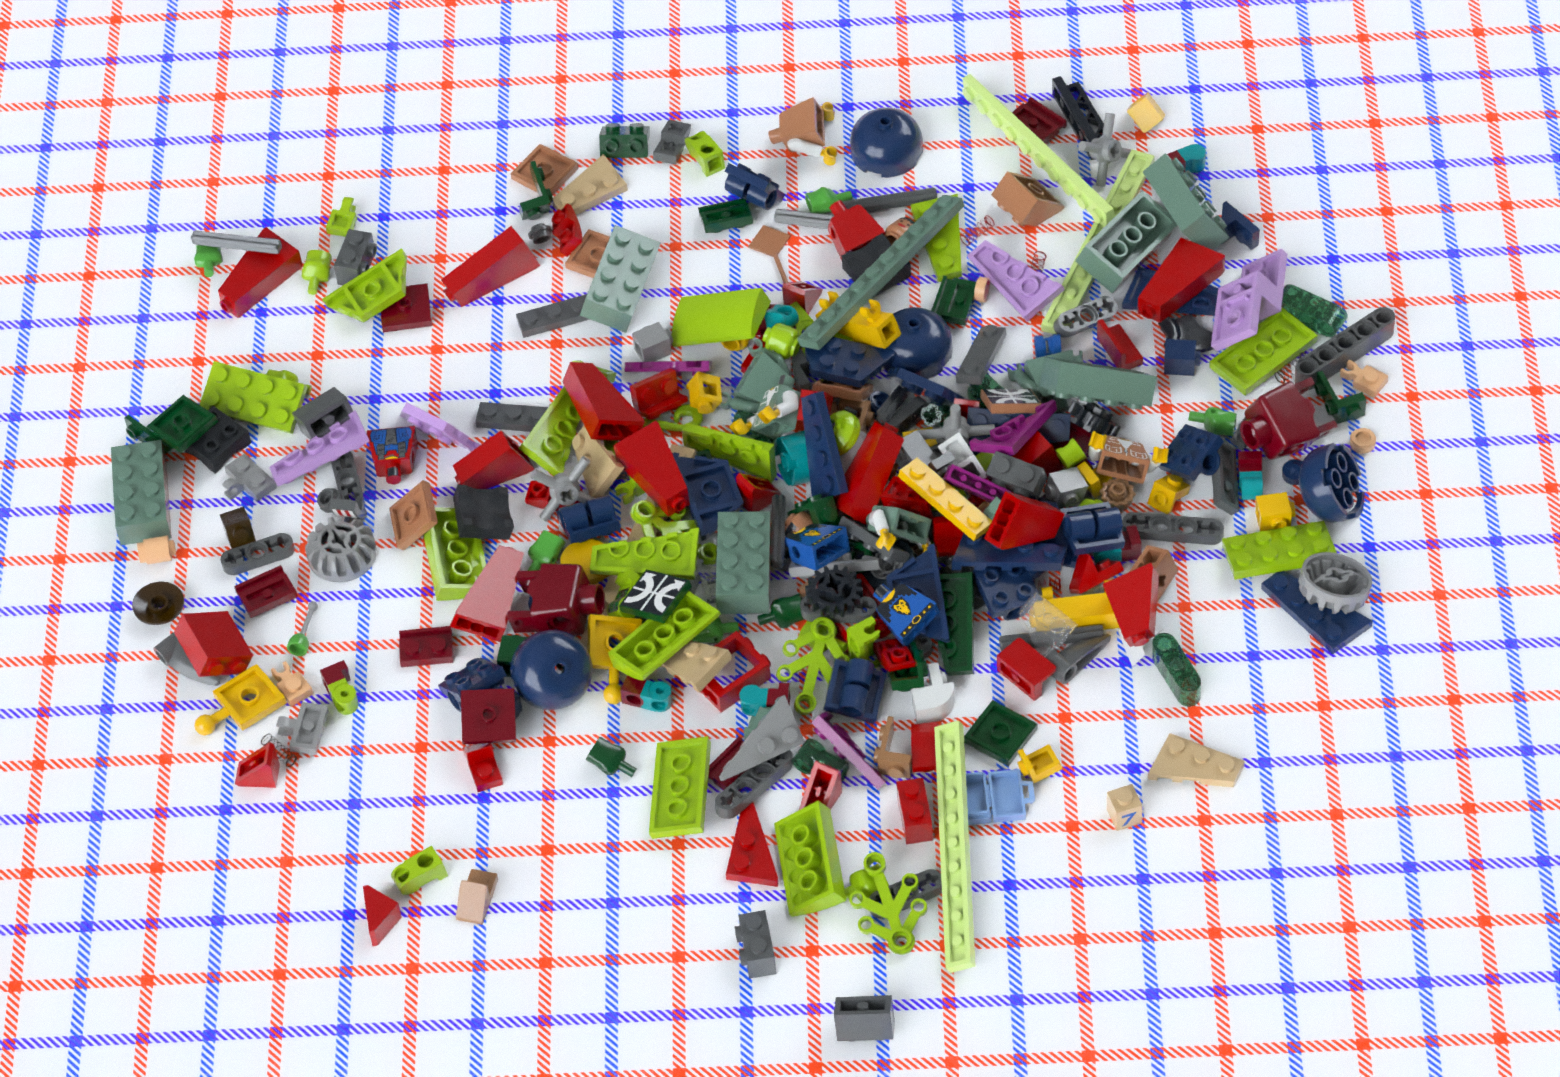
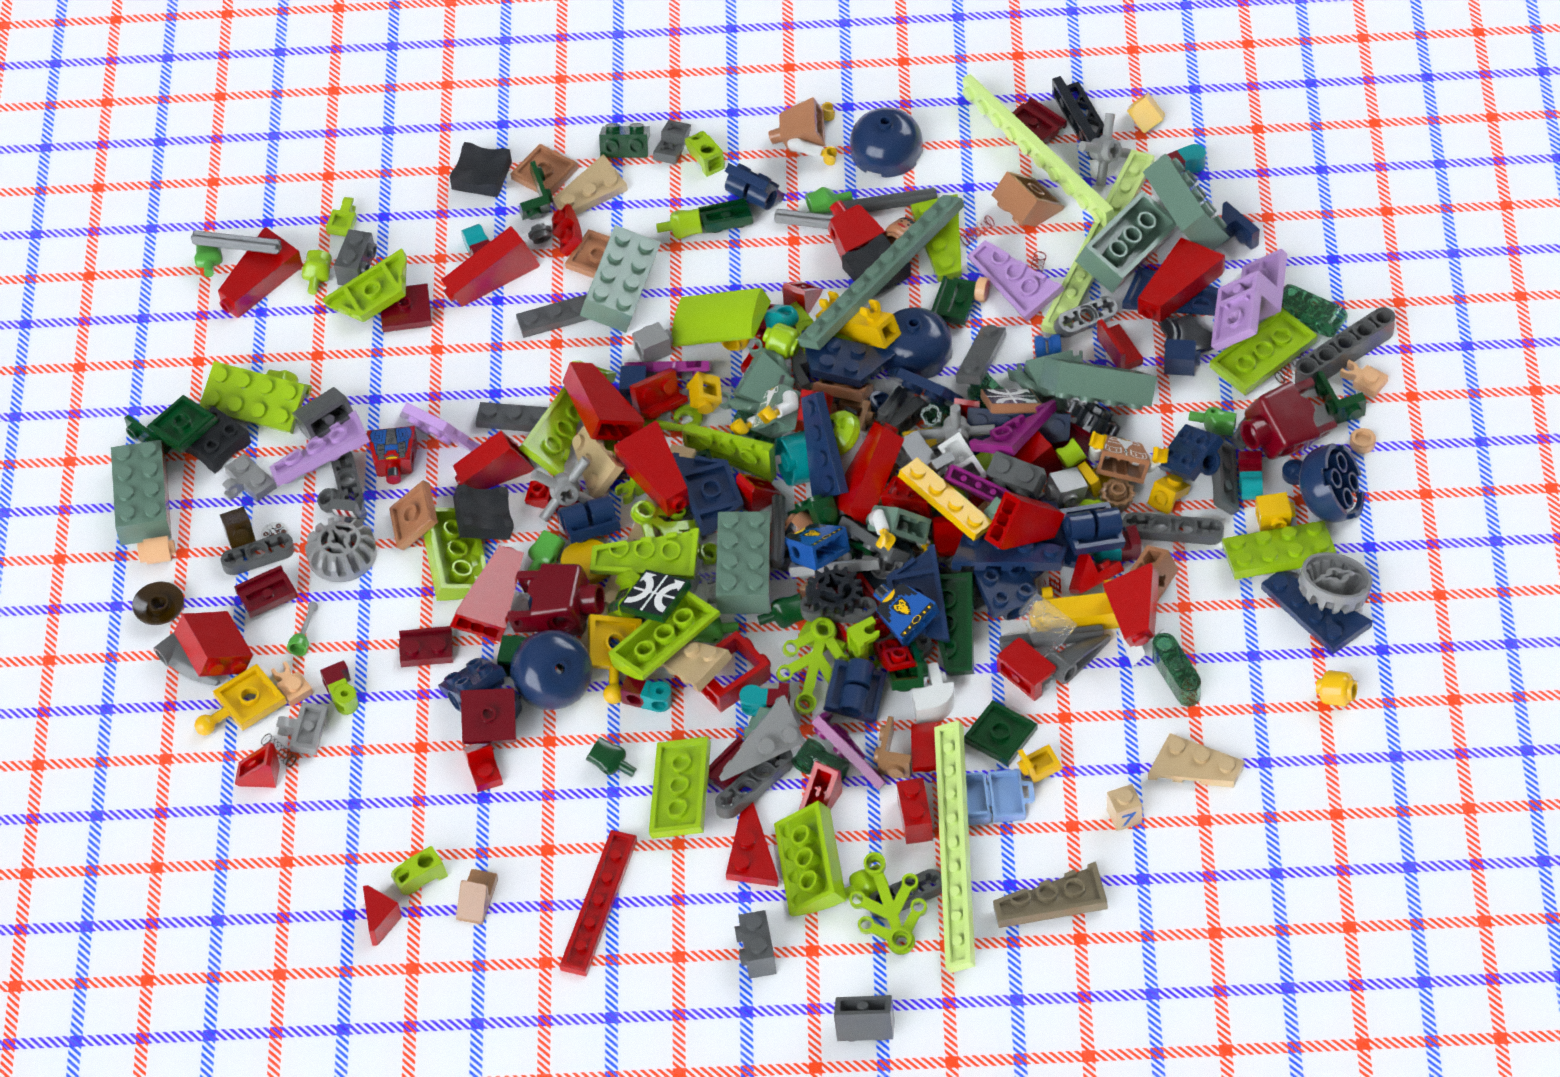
nougat piece [748,225,791,283] -> none
none -> white sticker [261,521,289,539]
none -> black brick [449,142,512,198]
none -> teal leg [461,224,490,257]
none -> red tile [559,830,637,977]
none -> dark blue brick [619,366,648,406]
none -> lime piece [656,208,703,239]
none -> dark tan wing [993,861,1108,928]
none -> yellow head [1316,670,1358,707]

